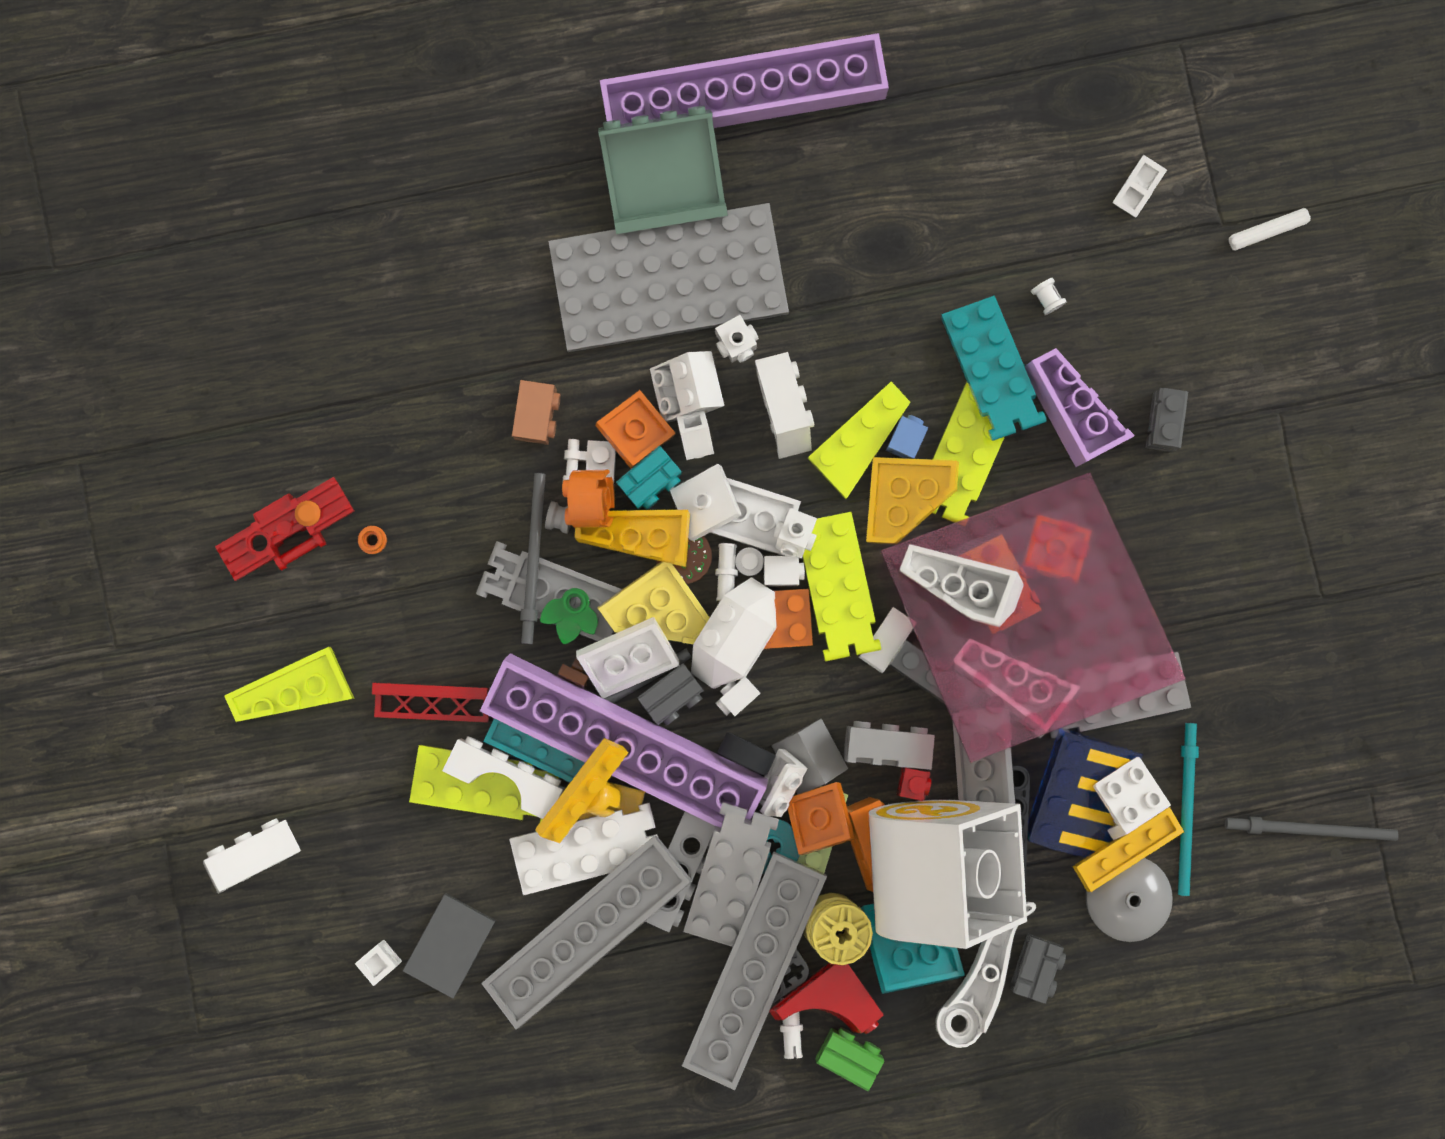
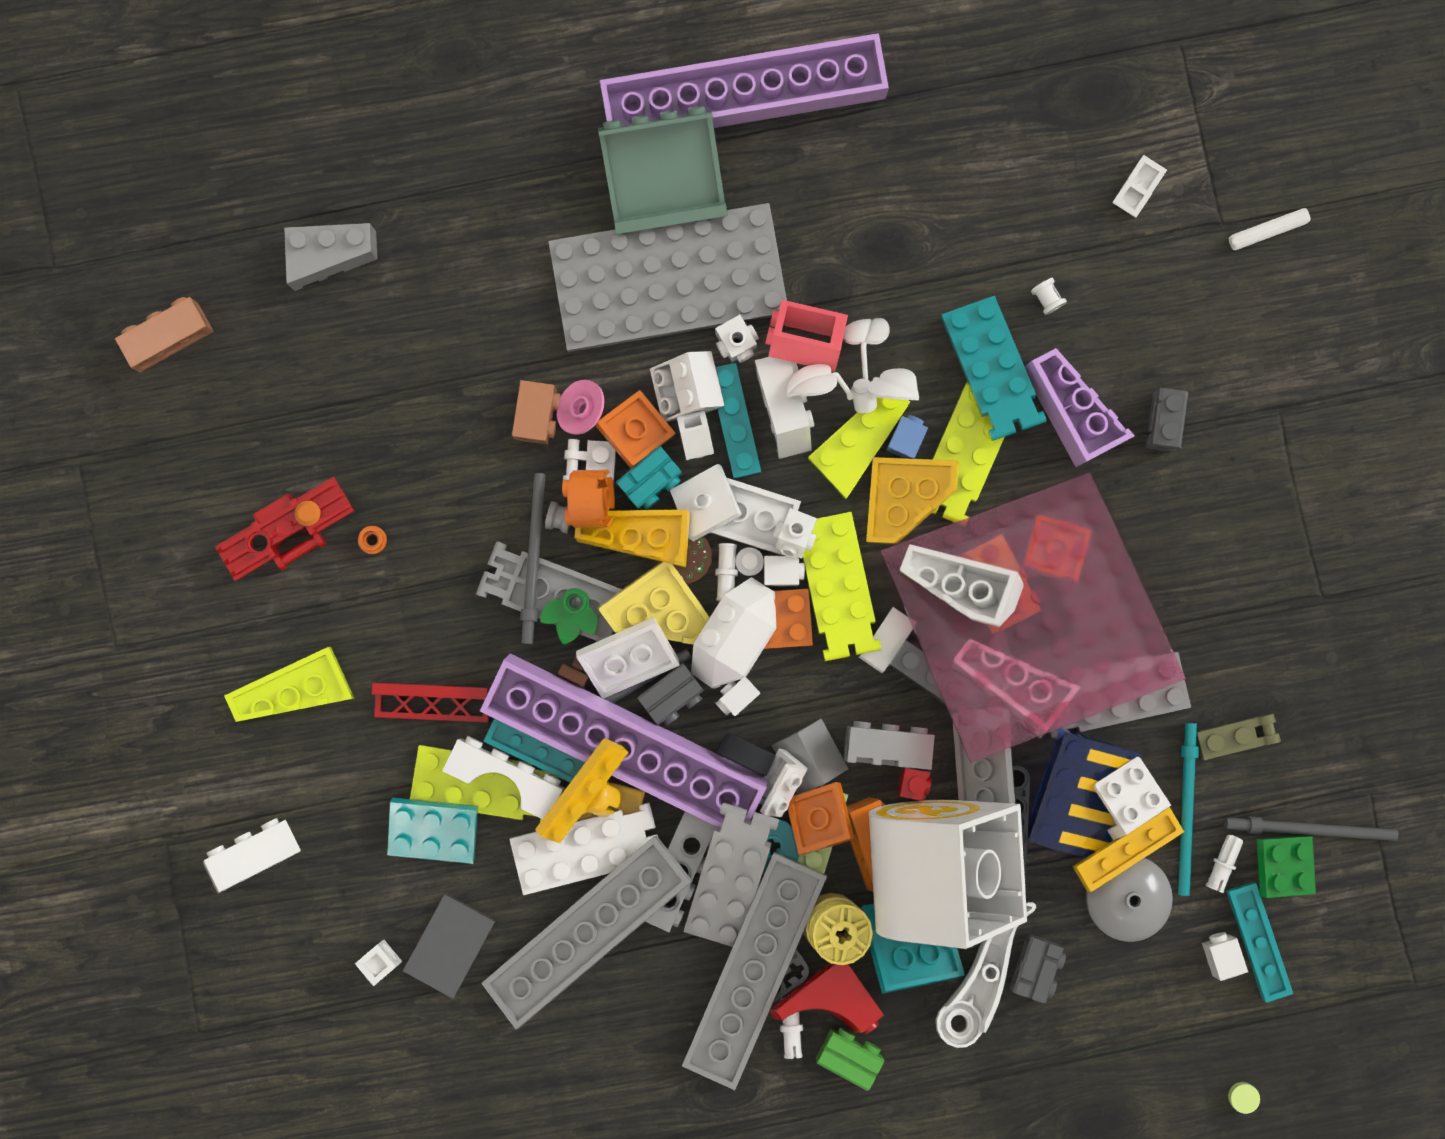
none -> nougat brick [115,297,214,373]
none -> light grey wedge [284,223,377,291]
none -> plate [387,798,478,864]
none -> bright pink dish [557,380,604,435]
none -> teal plate [715,363,761,479]
none -> coral window [765,300,848,372]
none -> white plant [787,318,919,414]
none -> olive plate [1196,713,1281,760]
none -> white brick [1202,932,1248,981]
none -> white axle [1206,835,1243,893]
none -> teal plate [1226,882,1293,1003]
none -> yellowish green tile [1228,1082,1260,1114]
none -> green plate [1257,835,1316,898]

